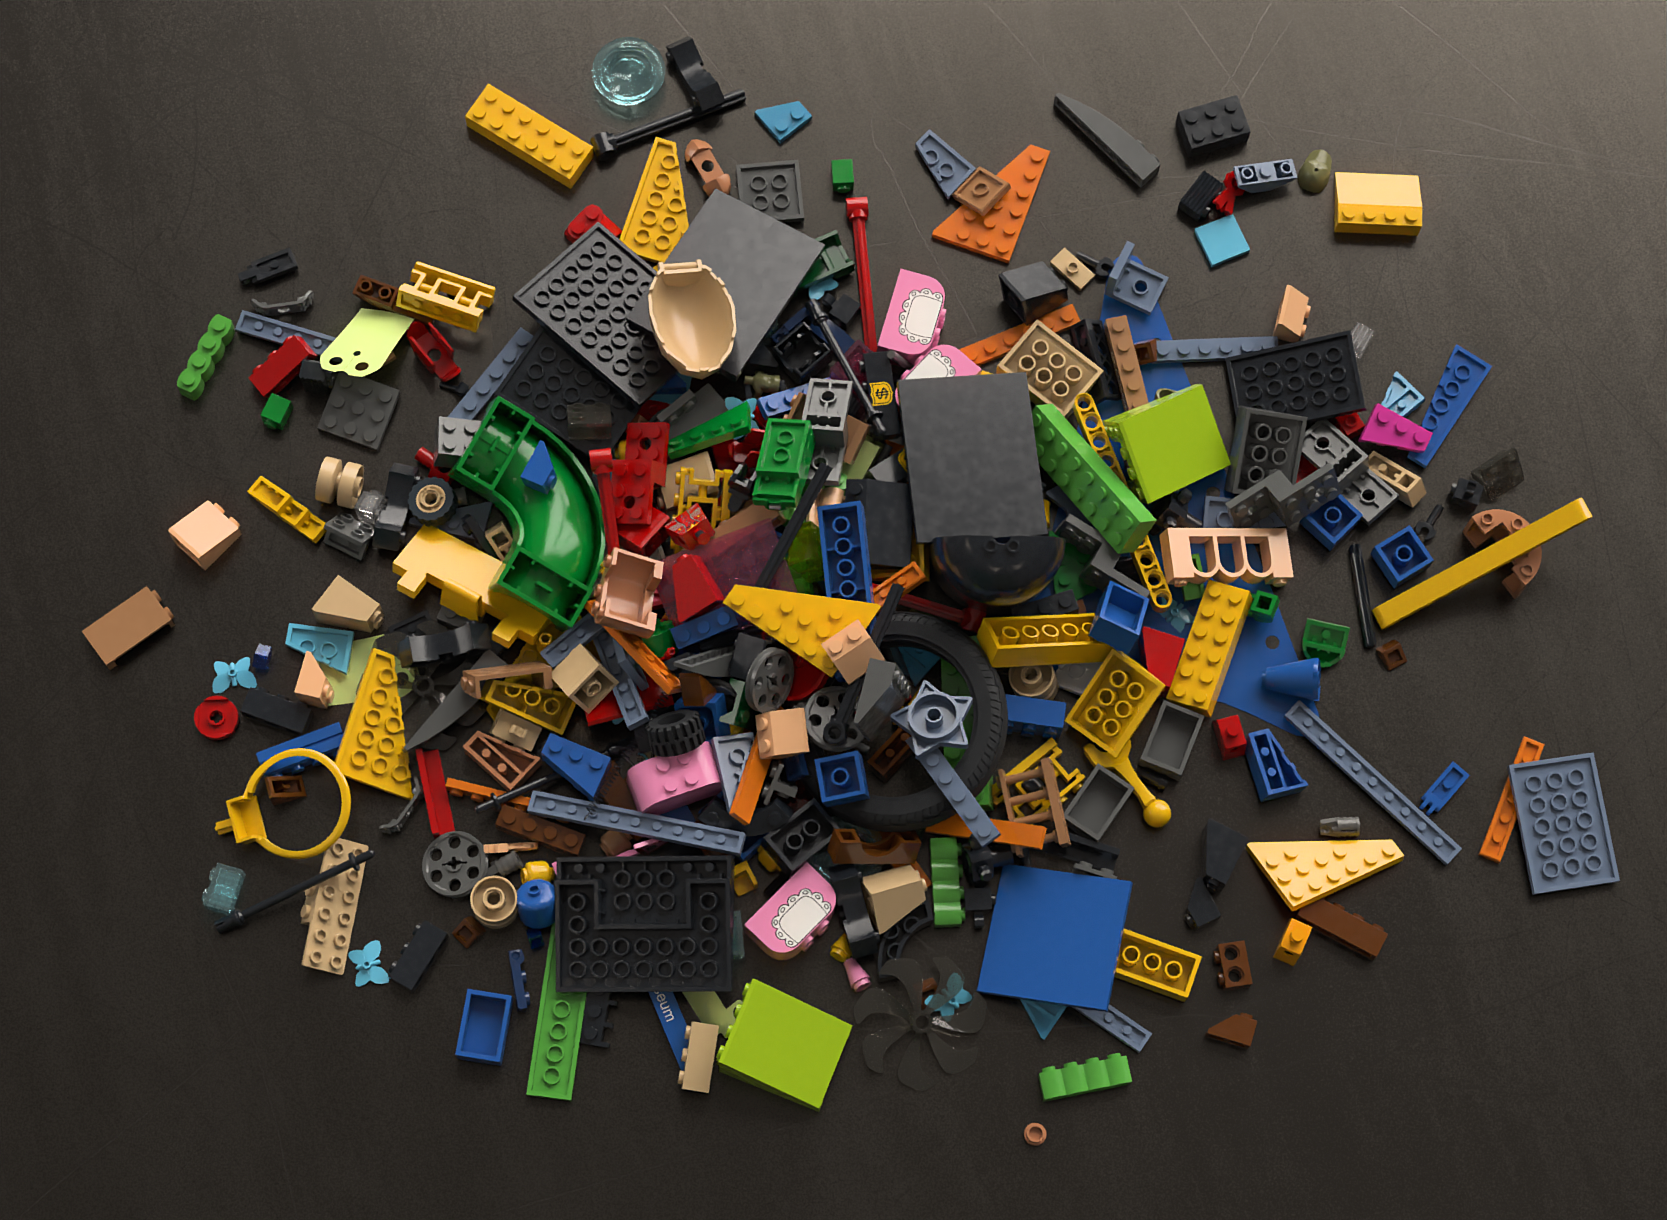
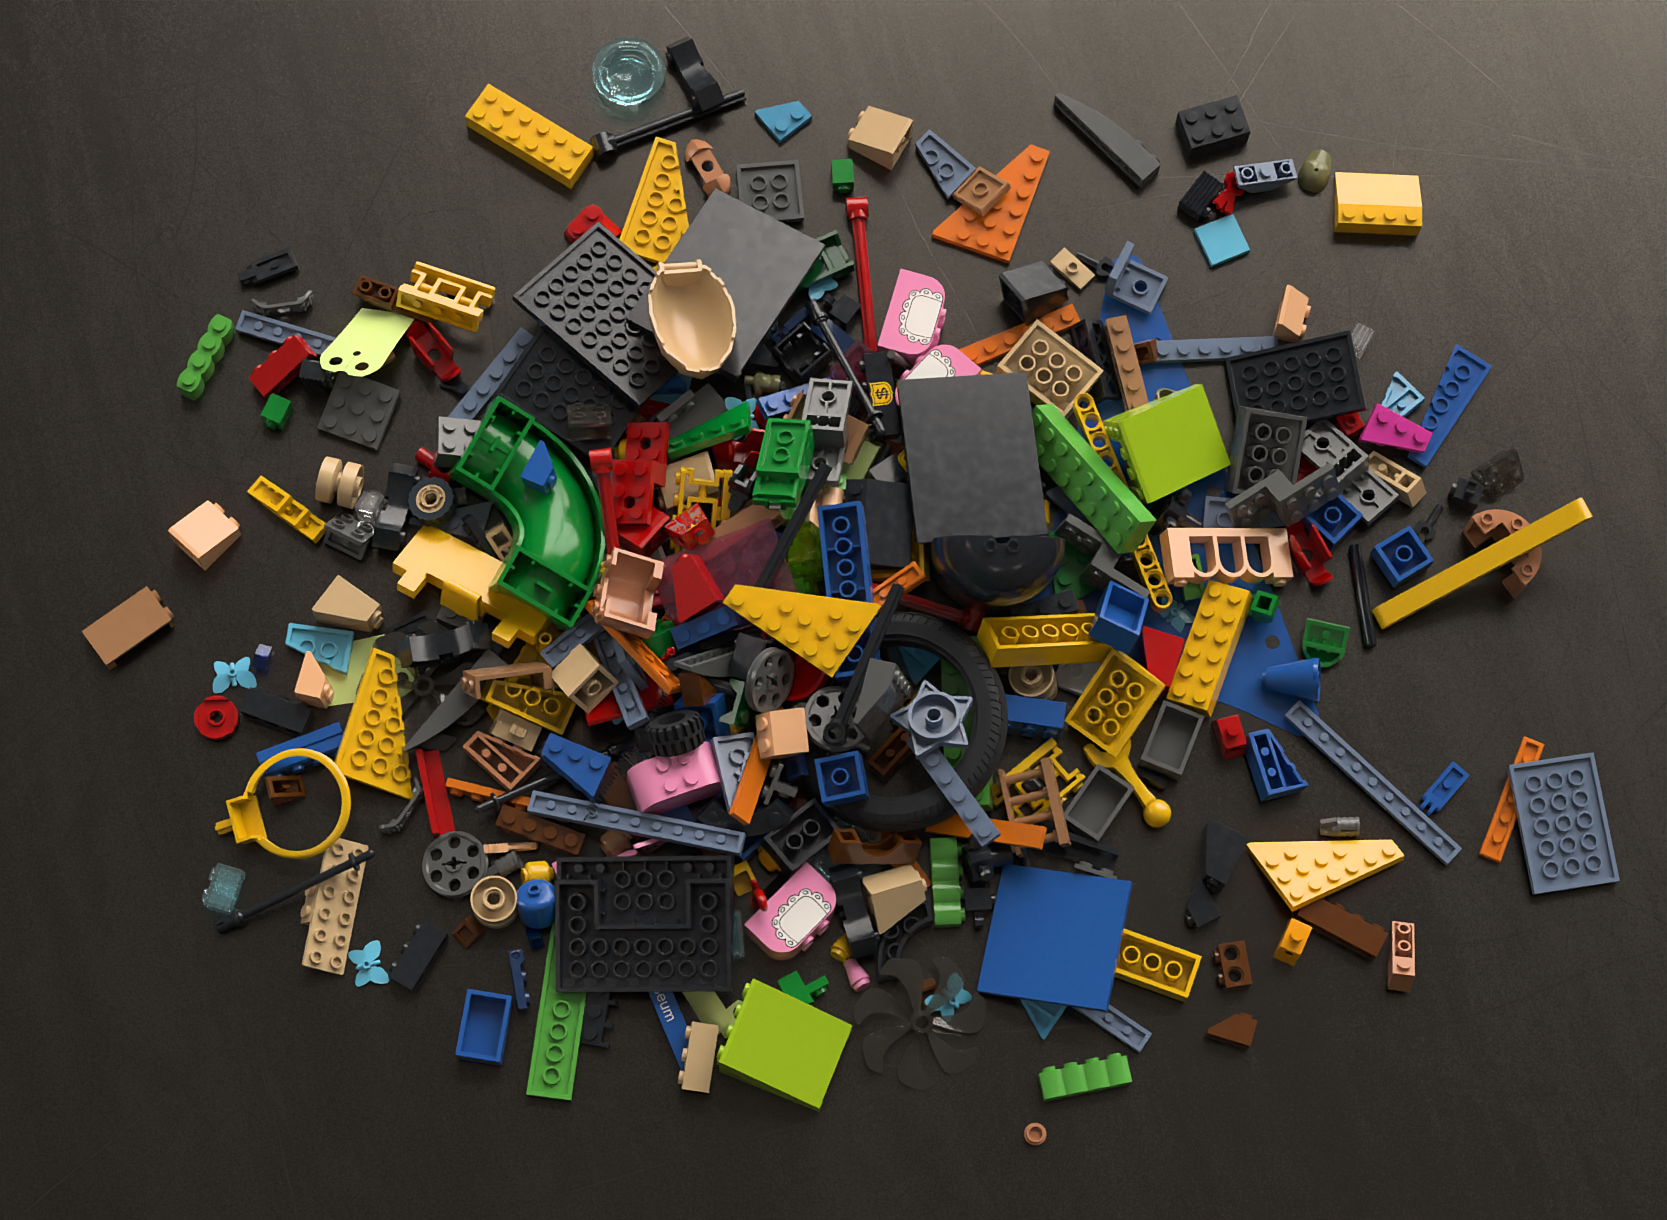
light nougat slope [821,619,885,685] -> none
reddish brown slope [1376,640,1407,671] -> none
none -> red plant [749,880,768,912]
none -> green brick [777,970,829,1006]
none -> tan slope [847,106,913,170]
none -> red piece [1284,521,1333,586]
none -> nougat slope [1388,921,1415,992]

